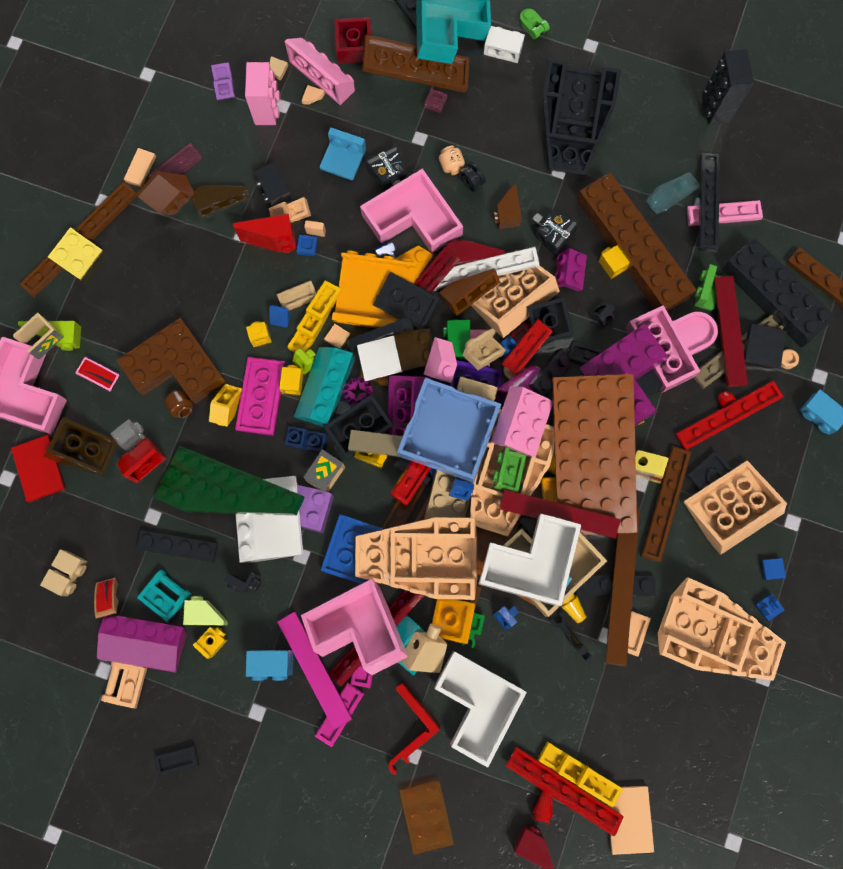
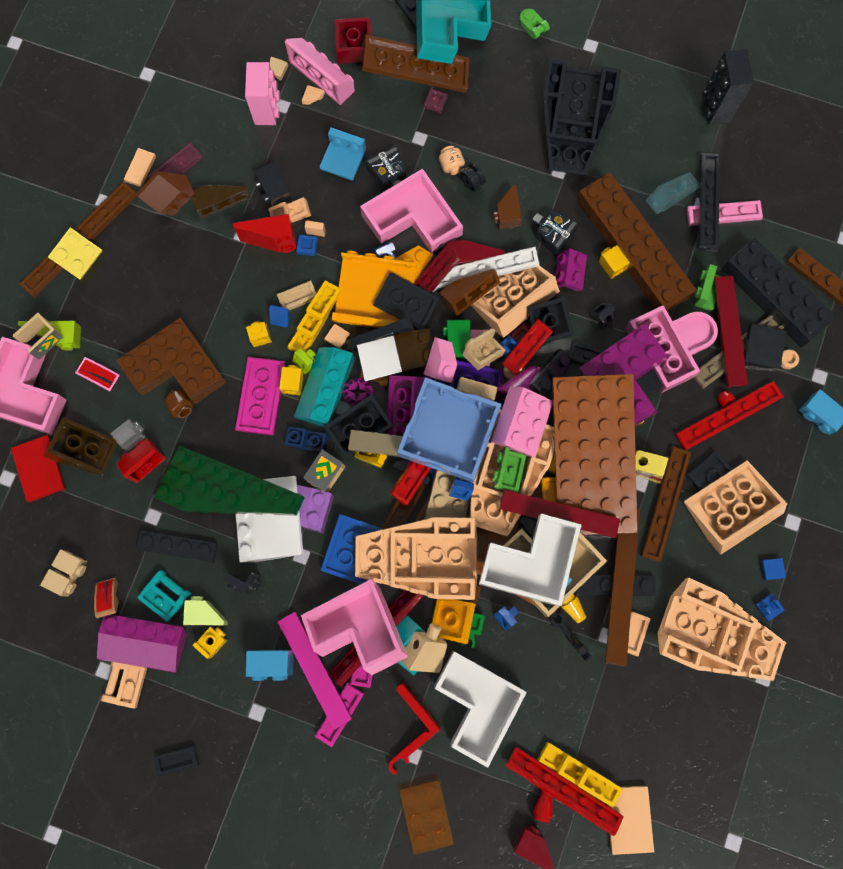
yellow slope [209,384,242,426] -> none
medium lavender slope [211,62,235,100] -> none
white brick [484,26,525,63] -> none

